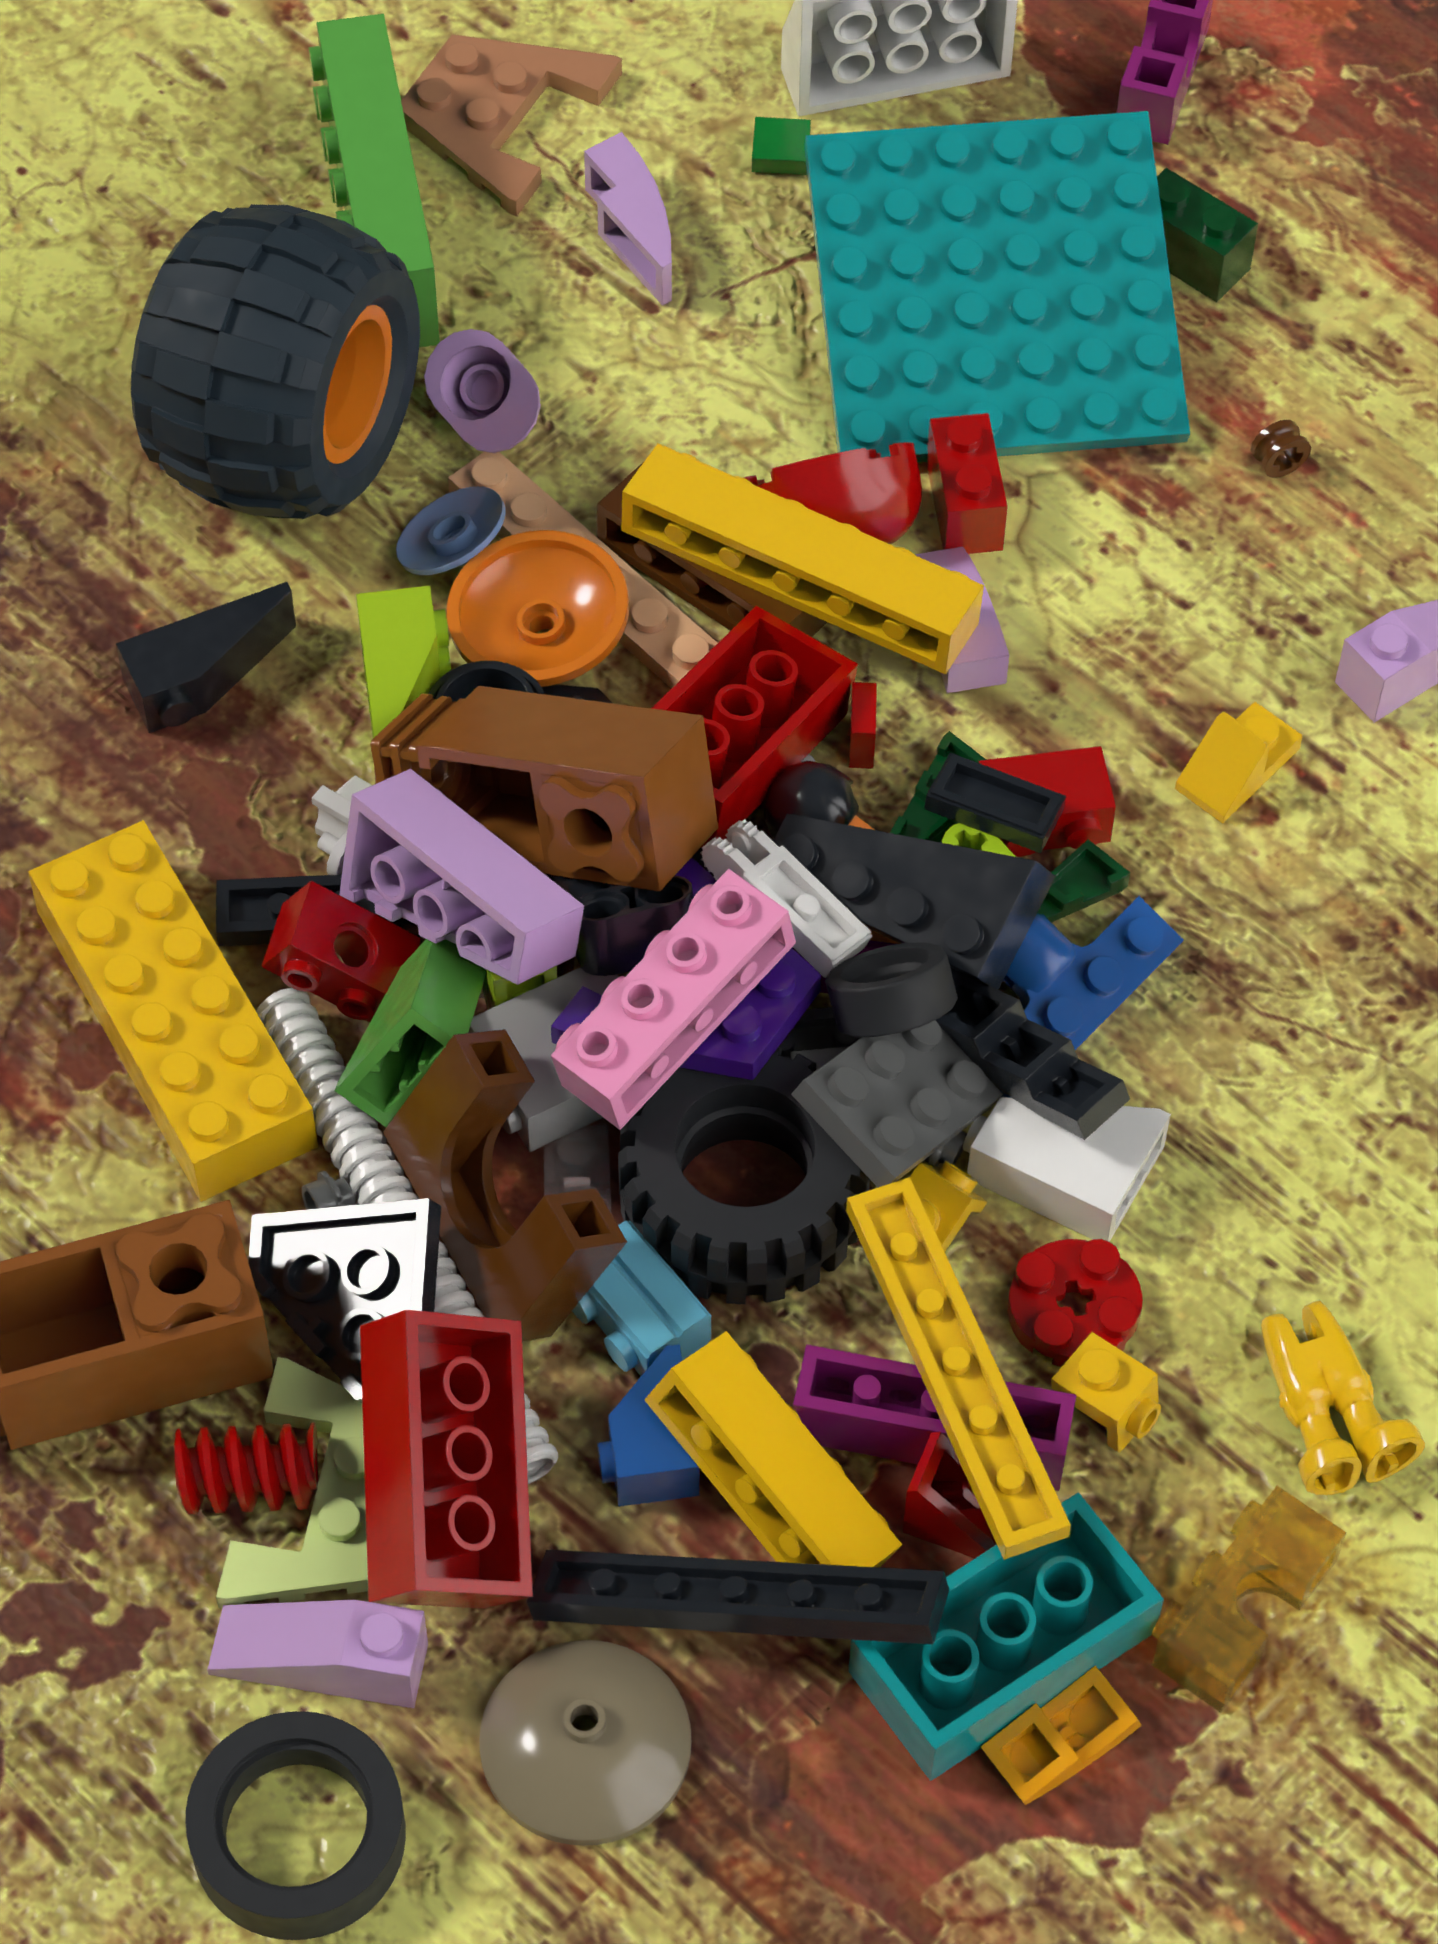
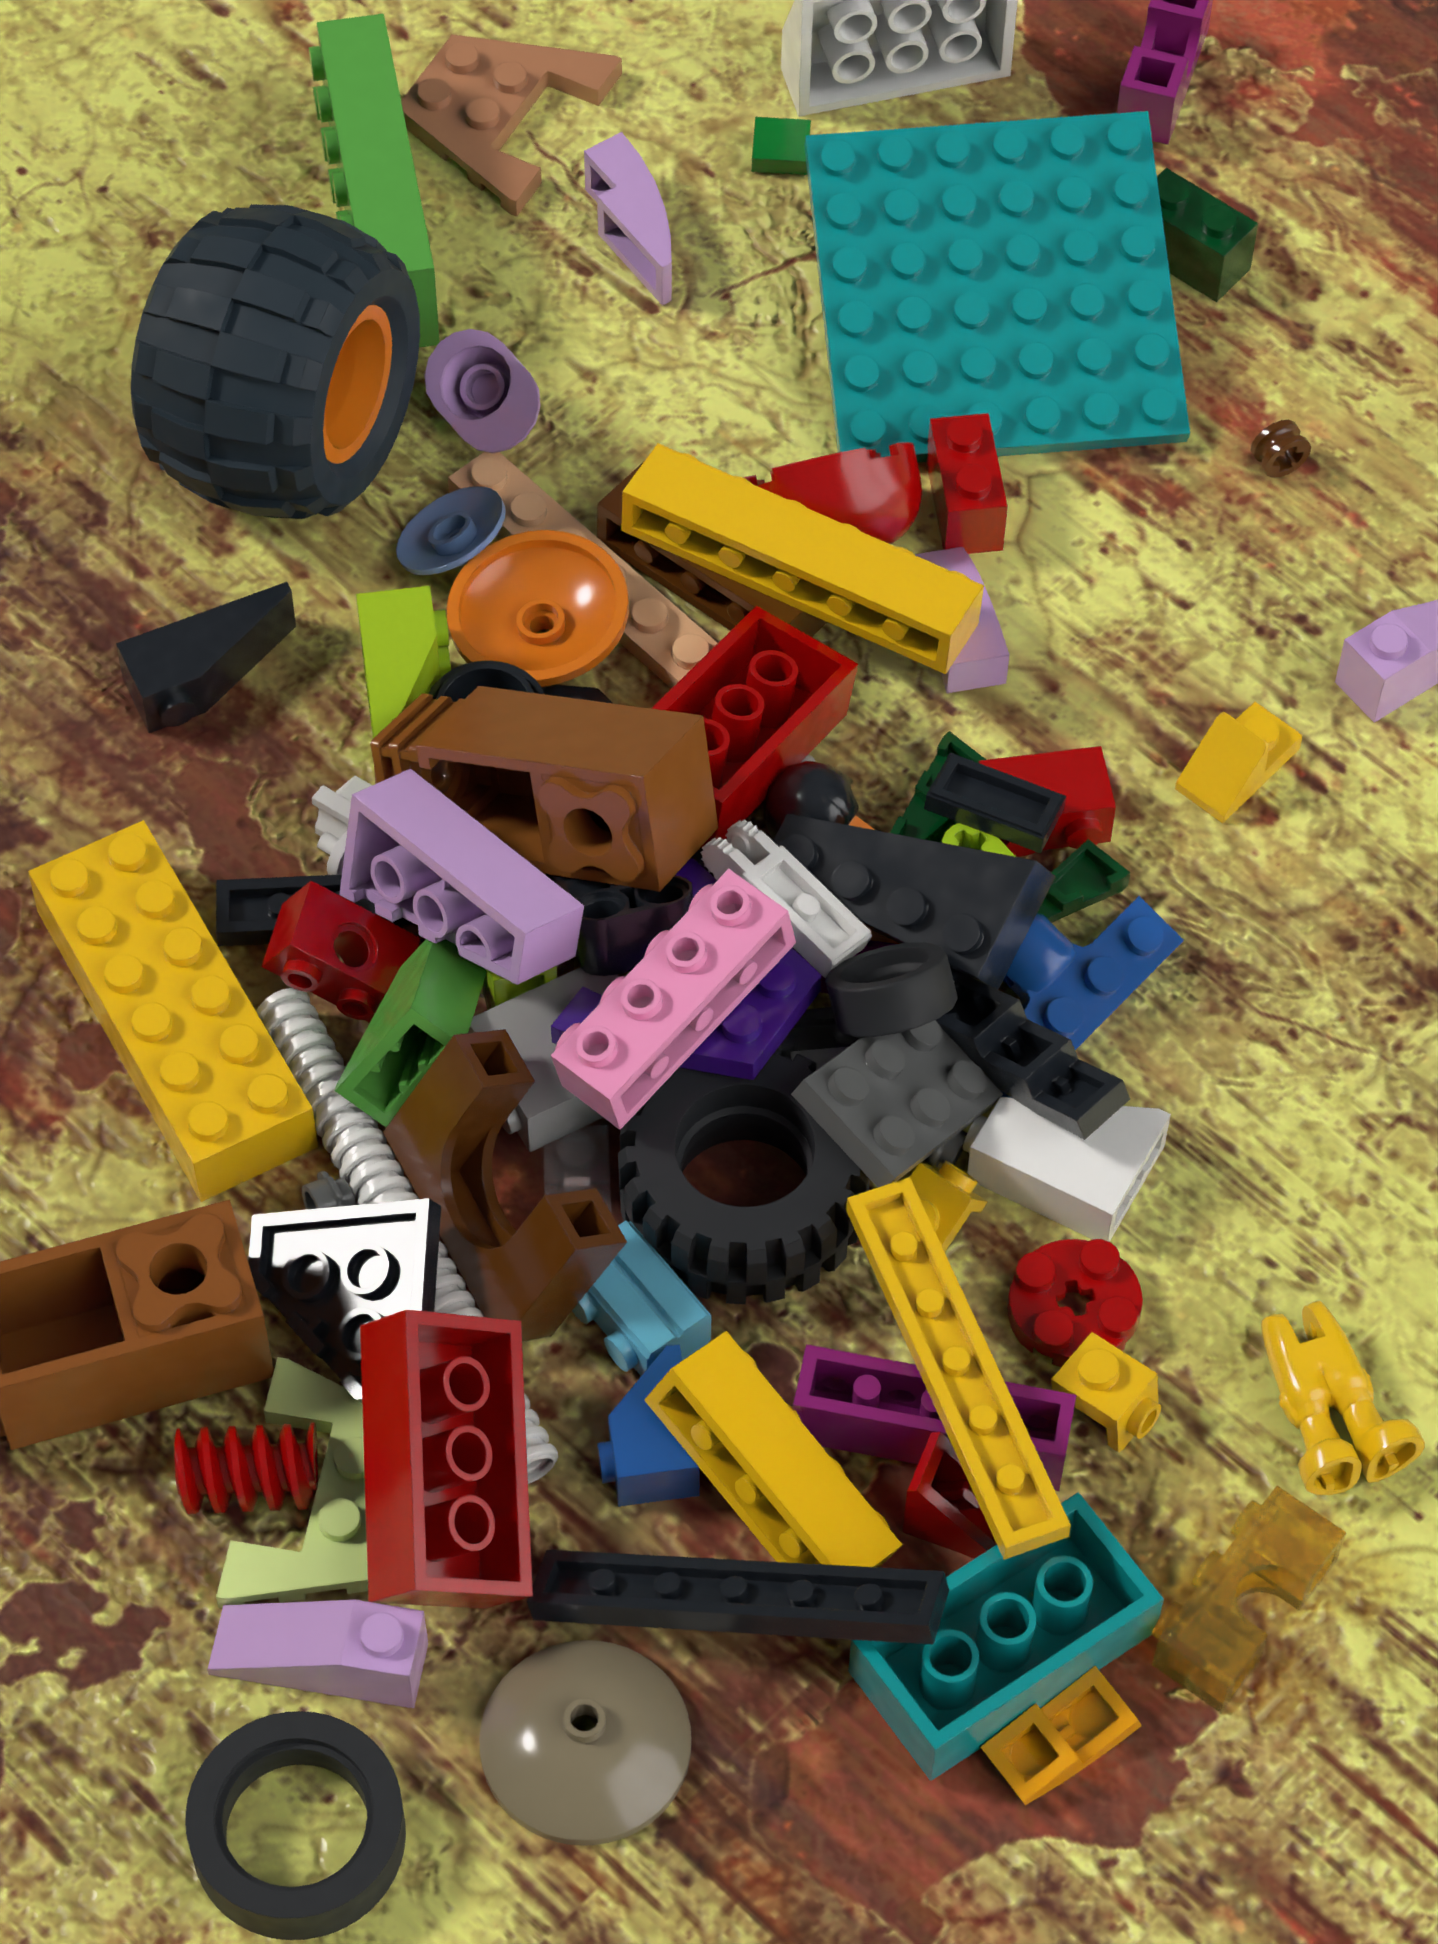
red tile [849,682,877,769] -> none

